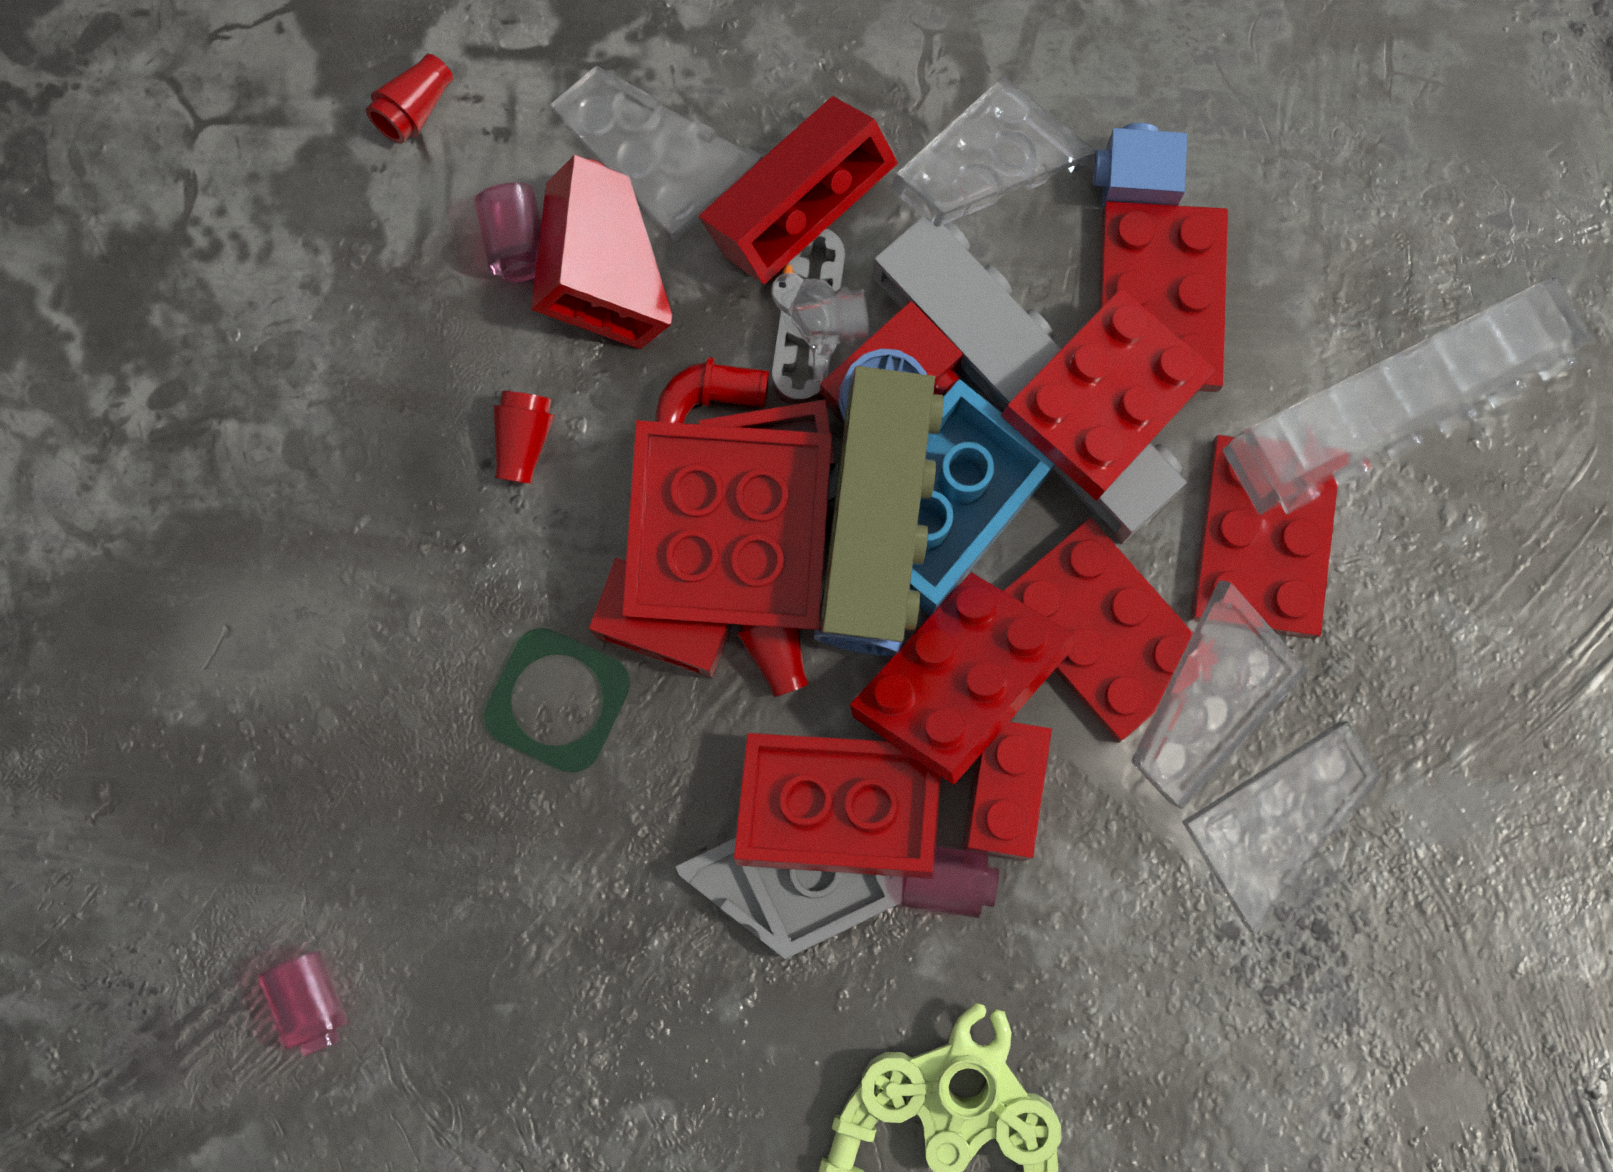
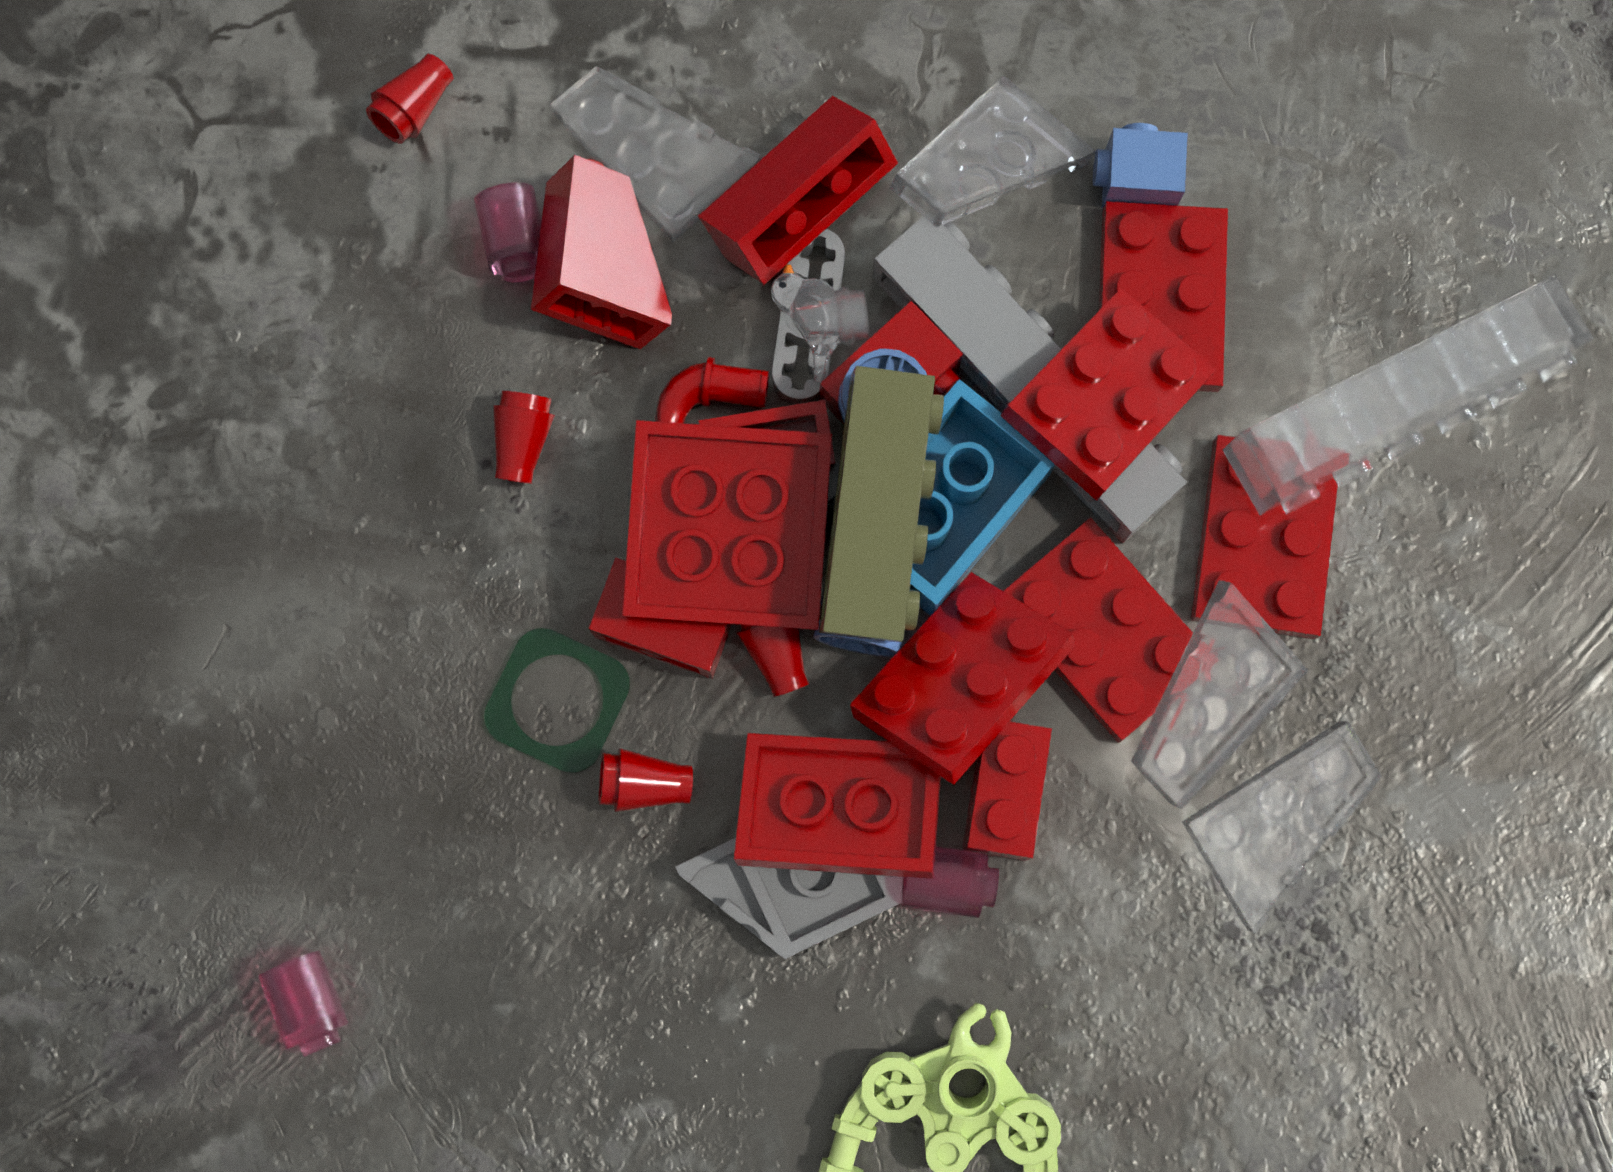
none -> red cone [598,748,693,812]

